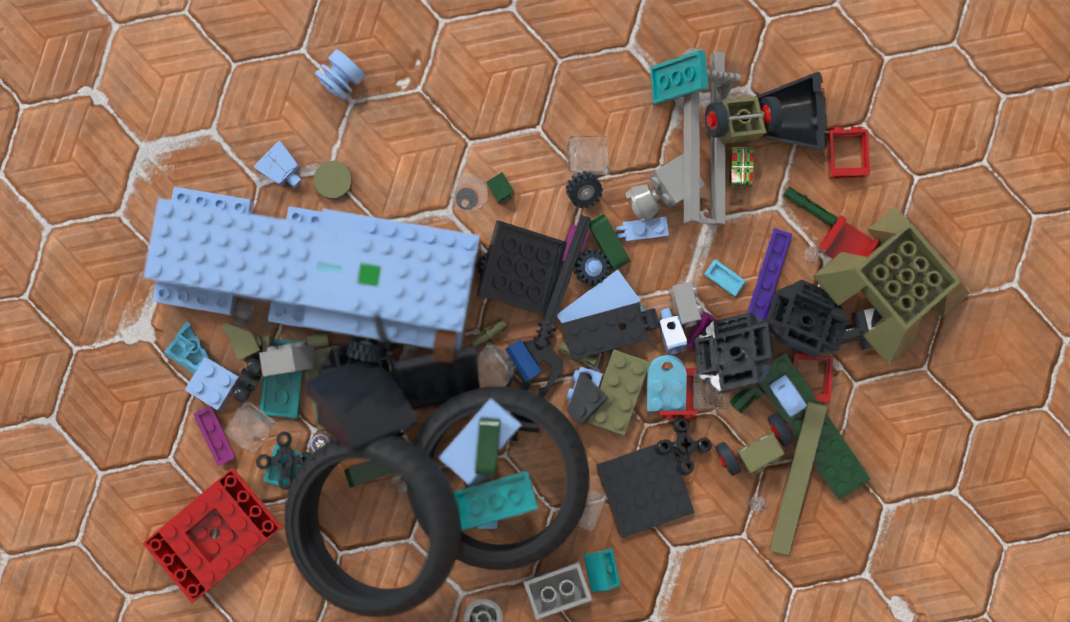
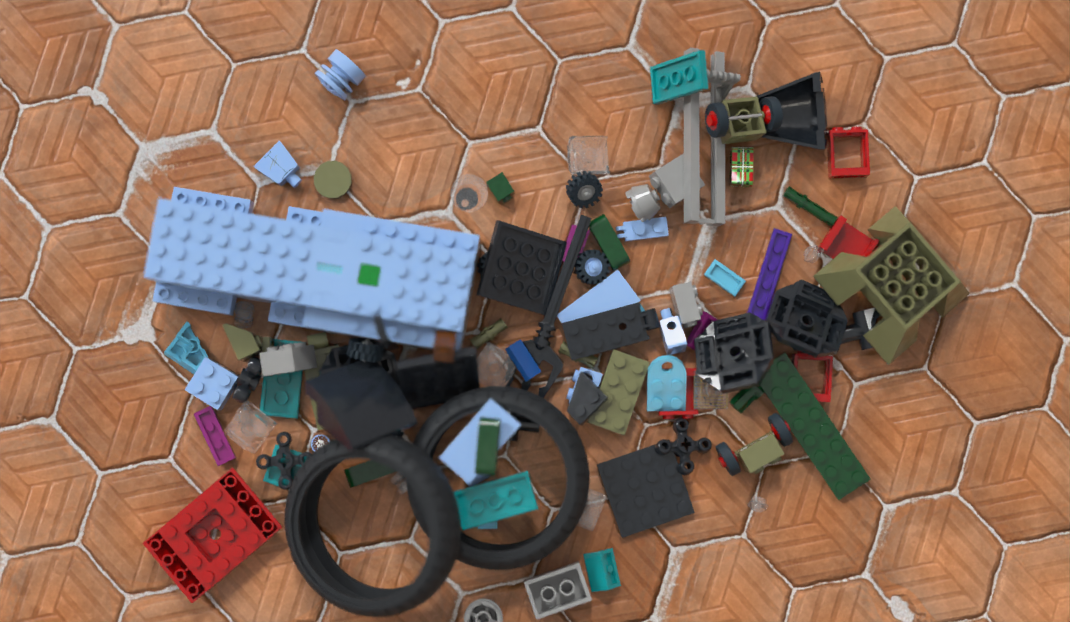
light blue torso [769,375,806,417] -> none
olive tile [770,401,827,555] -> none

